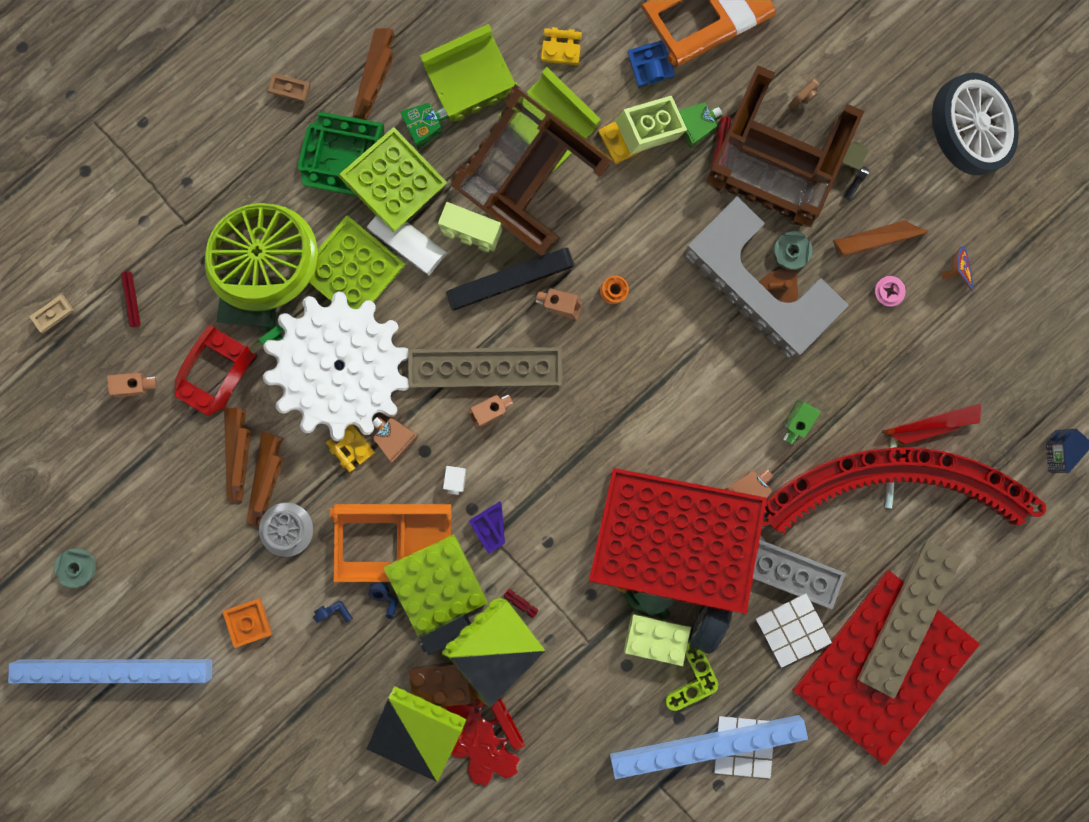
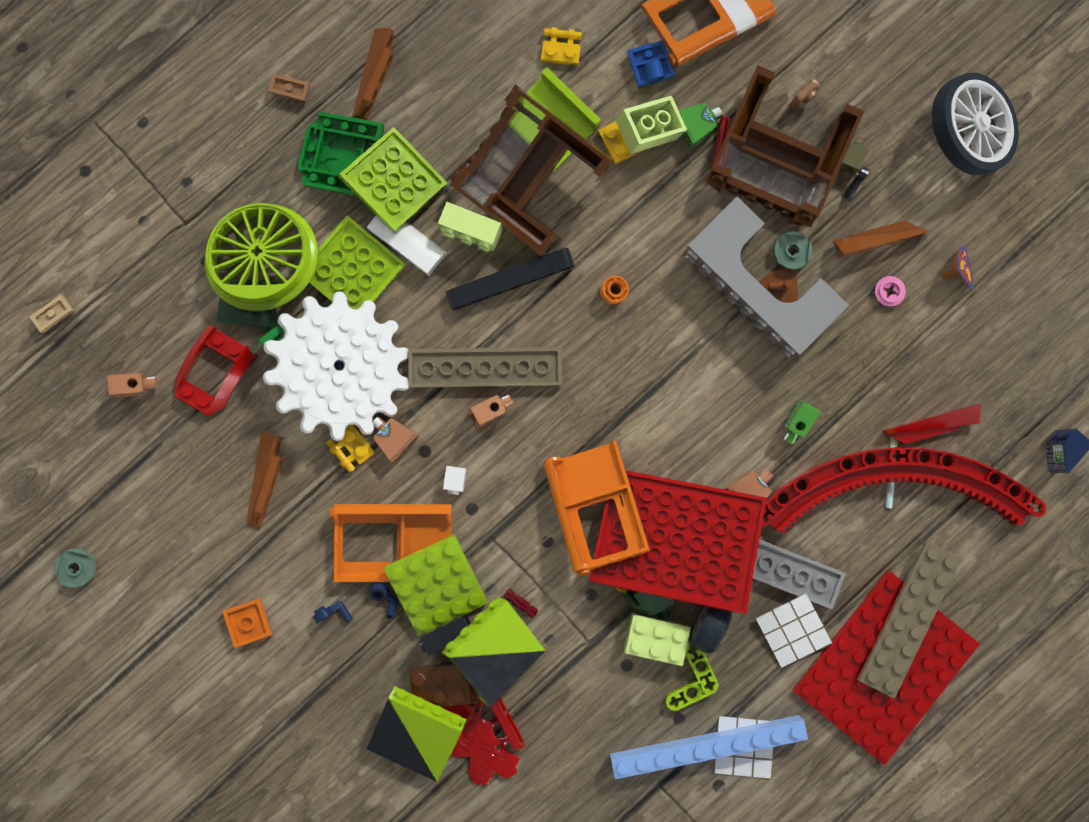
light blue brick [9,659,212,683] -> none
dark red axle [121,271,141,328] -> none
dark orange wedge [224,407,251,503] -> none
light grey wheel [259,503,313,557] -> none
green torso [400,103,449,149] -> none
lime panel [420,24,518,122] -> none
dark purple wing [469,501,505,554] -> none
nougat torso [536,289,583,321] -> none
none -> orange piece [543,440,650,576]

